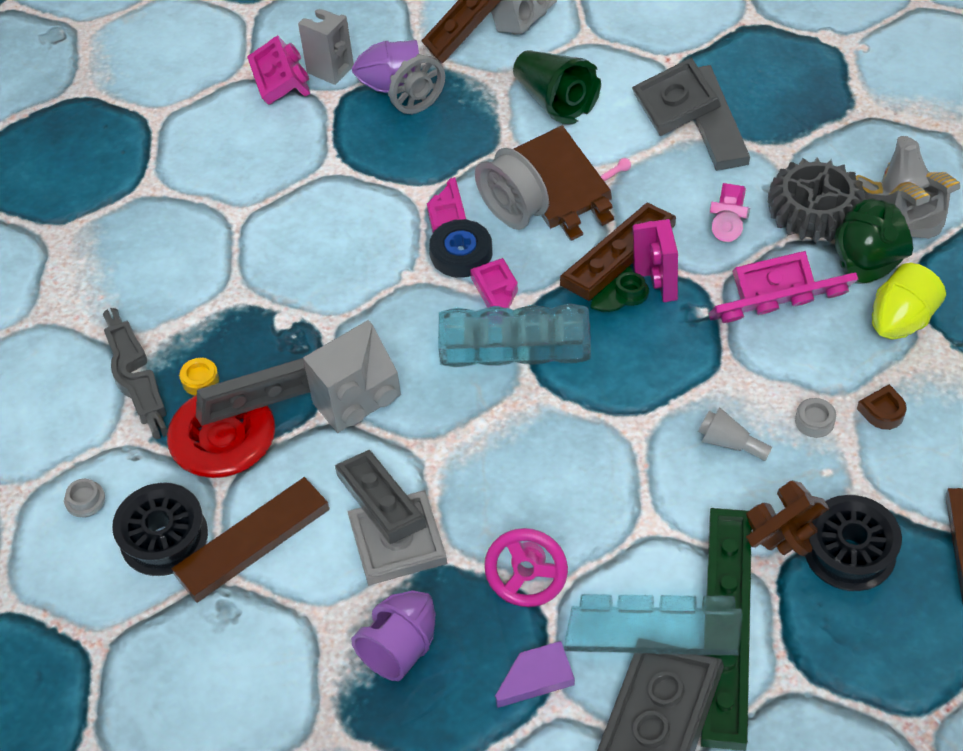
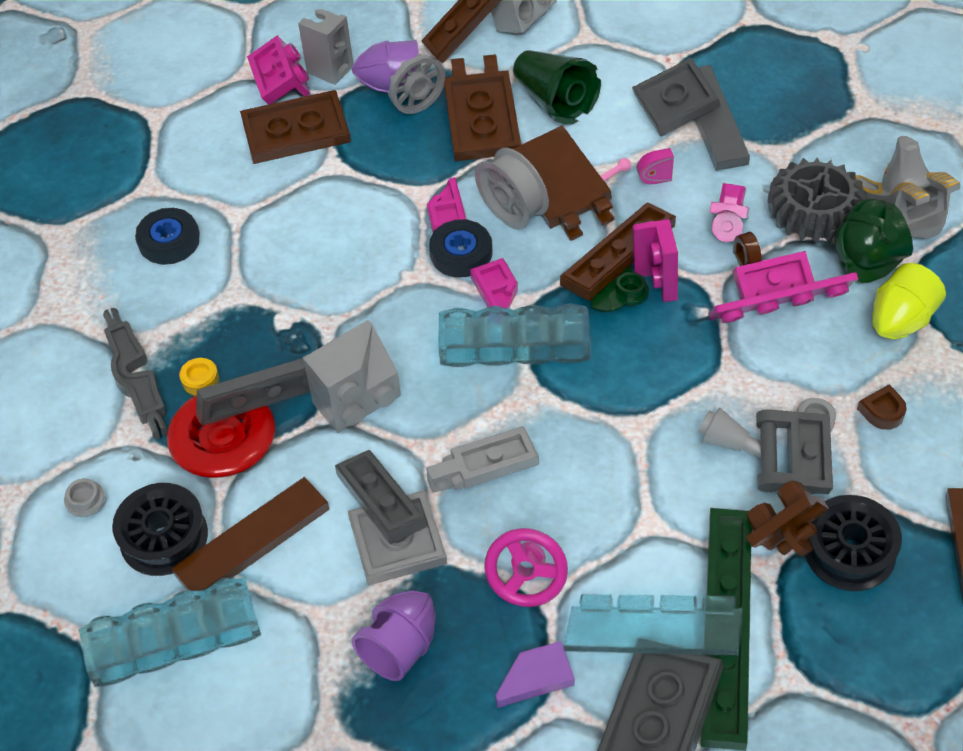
none -> clear light blue brick [79,578,261,687]
none -> black bush [135,207,200,265]
none -> reddish brown tile [240,90,351,164]
none -> light grey hinge [426,426,539,493]
none -> reddish brown tile [444,54,521,161]
none -> dark pink tile [636,148,674,184]
none -> reddish brown tile [733,232,762,266]
none -> dark grey plate [756,409,833,494]

